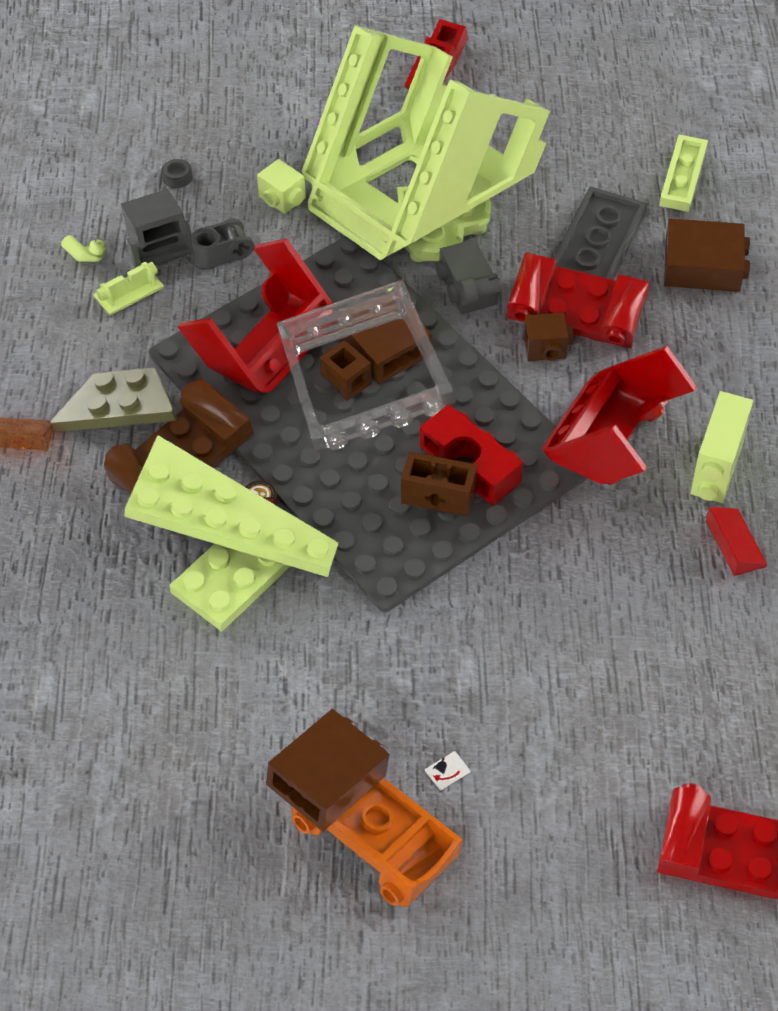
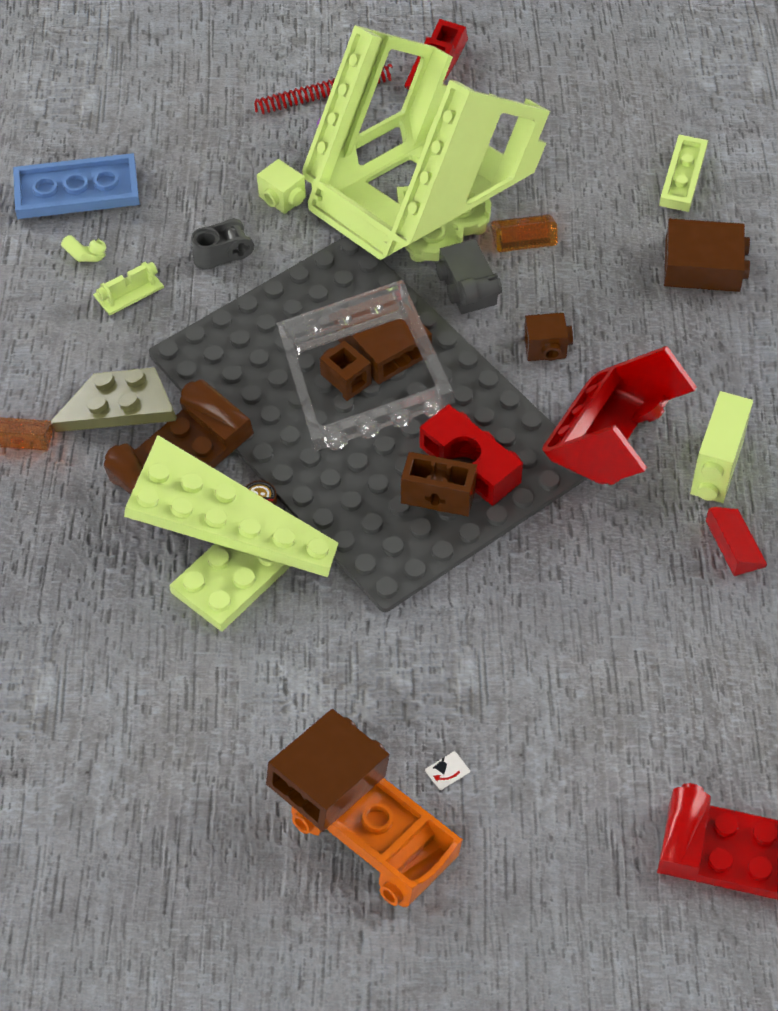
dark grey plate [121,189,192,268] -> none
dark grey tile [161,159,193,188] -> none
red windscreen [178,238,336,393] -> none
red piece [507,252,649,349] -> none
dark grey tile [553,186,648,280] -> none
none -> medium blue plate [13,153,140,219]
none -> red piece [254,64,393,115]
none -> clear orange slope [490,214,558,252]

